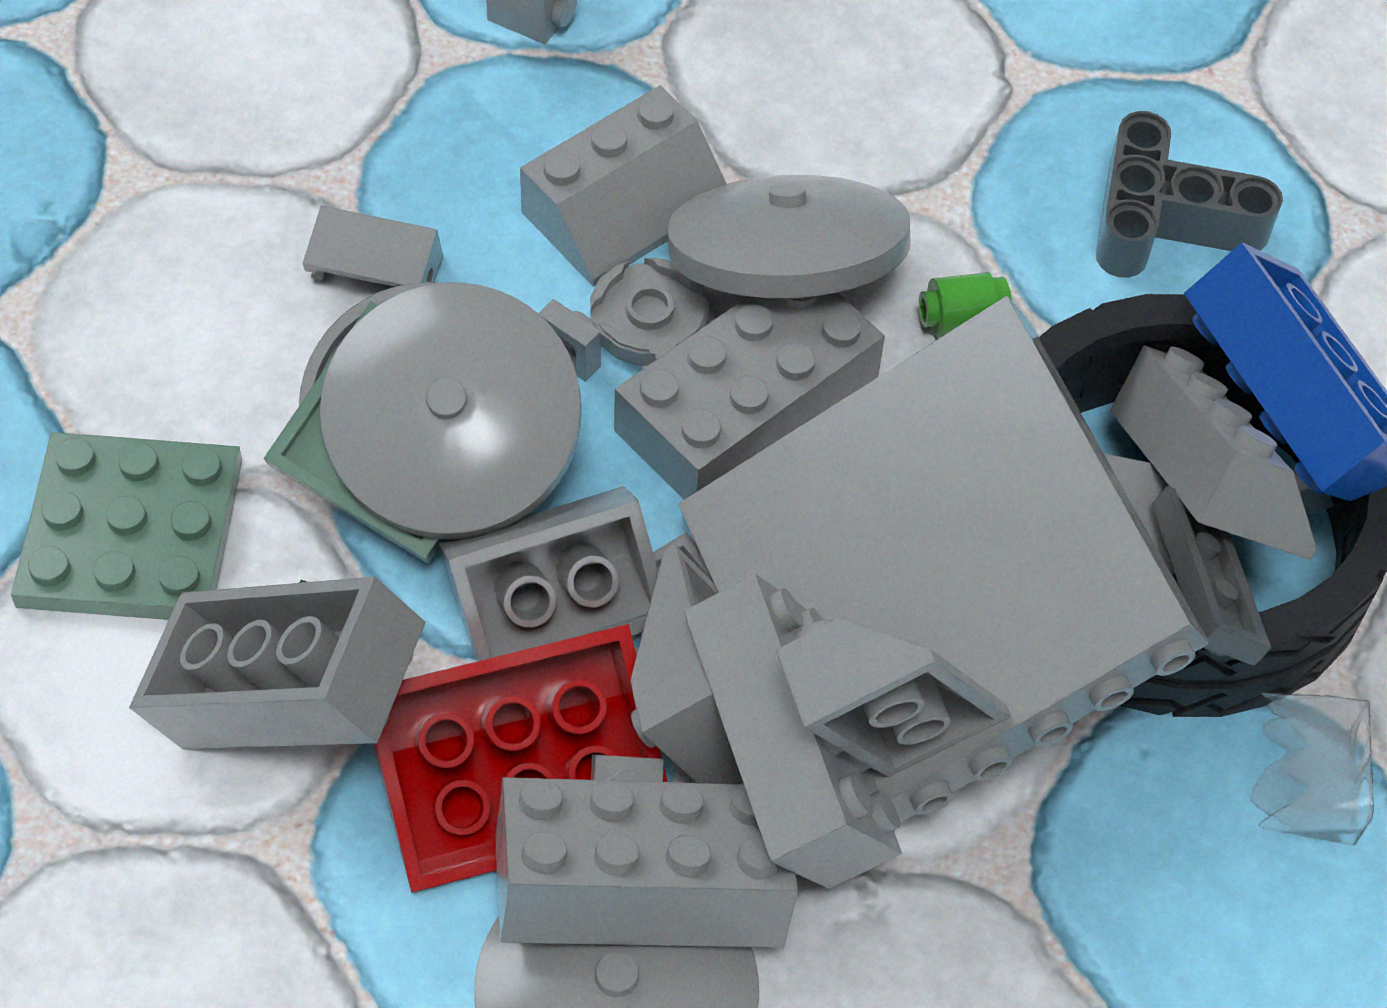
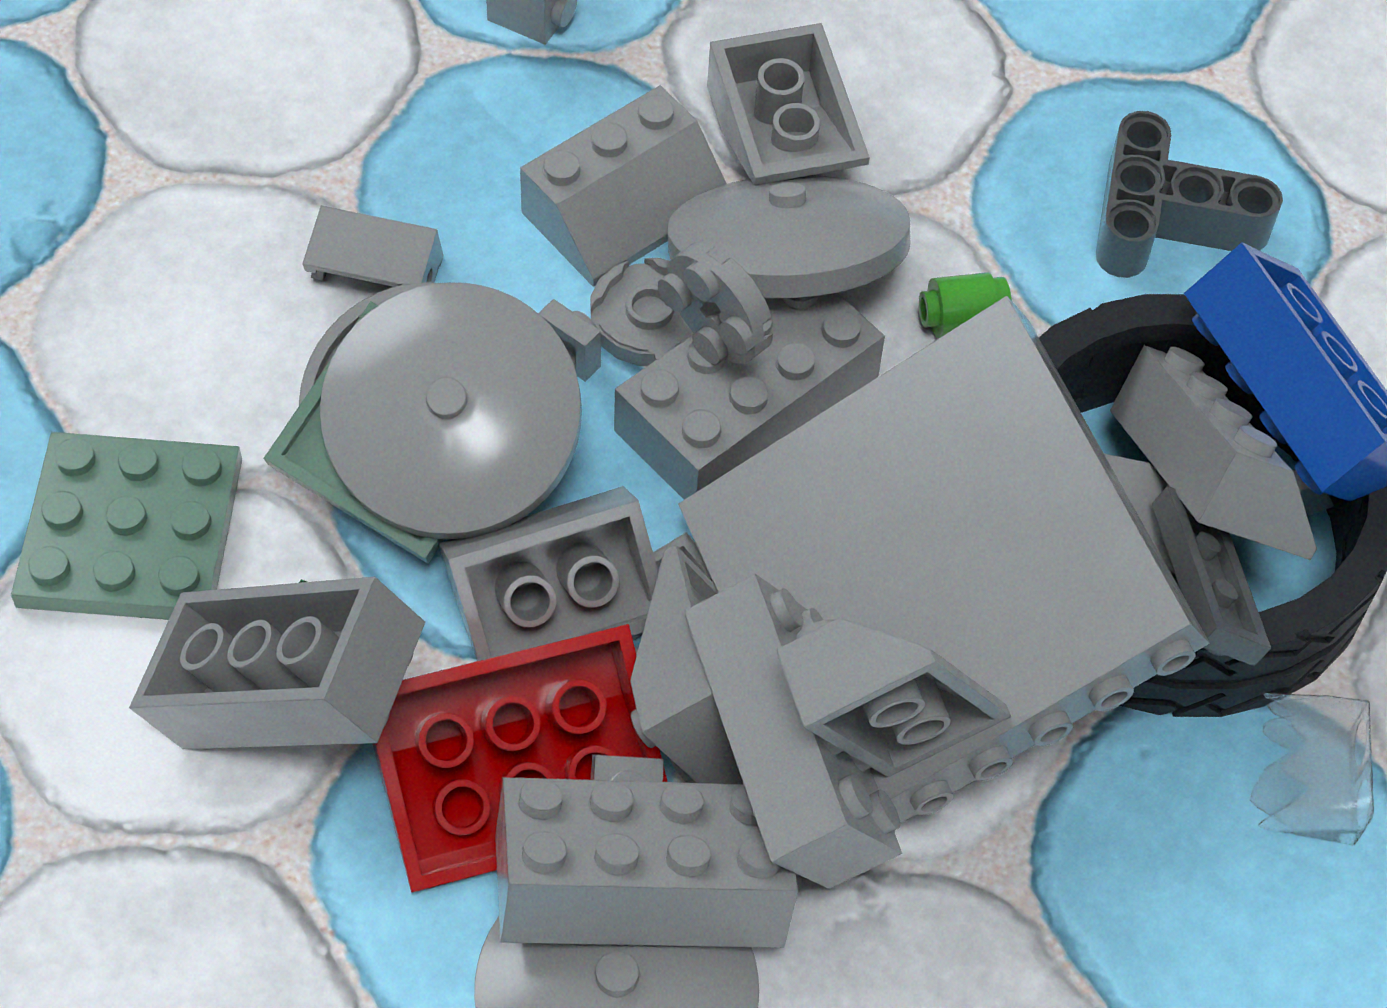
none -> light grey plate [658,242,773,364]
none -> light grey slope [707,23,870,185]

